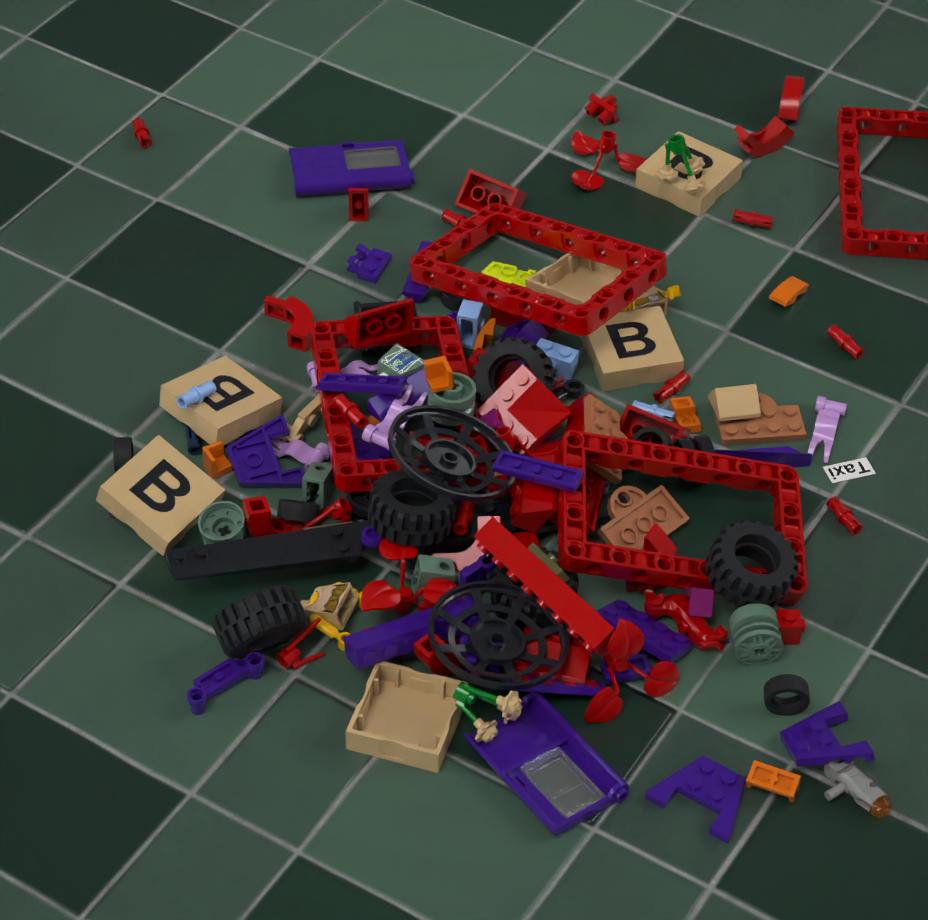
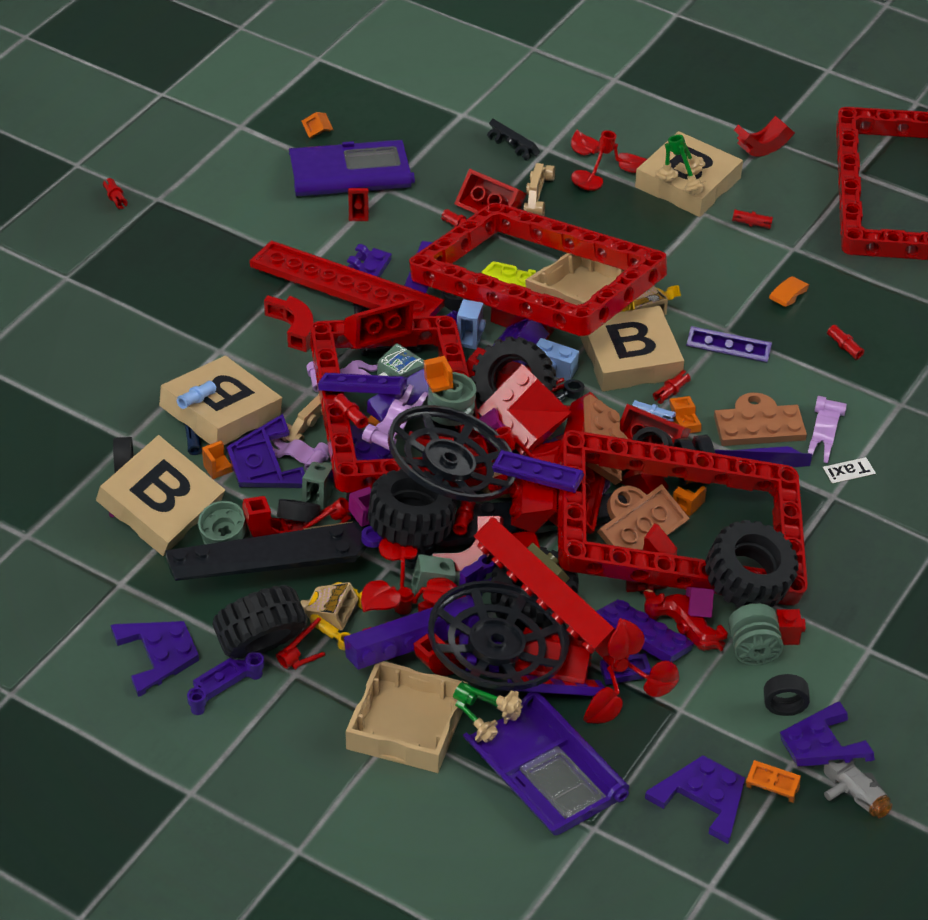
red pin [132,118,152,149] -> none
orange slope [473,318,496,353] -> none
red hips [585,93,619,126] -> none
tan slope [708,384,761,422] -> none
red arch [778,75,805,121] -> none
red pin [826,496,863,536] -> none
none -> red pin [103,178,128,209]
none -> dark purple wing [111,621,199,697]
none -> red plate [250,240,444,317]
none -> orange panel [302,112,333,138]
none -> magenta panel [348,487,371,527]
none -> black plate [487,118,540,161]
none -> tan plate [524,163,555,216]
none -> red slope [620,470,669,494]
none -> orange panel [673,486,707,517]
none -> dark purple slope [686,326,772,363]

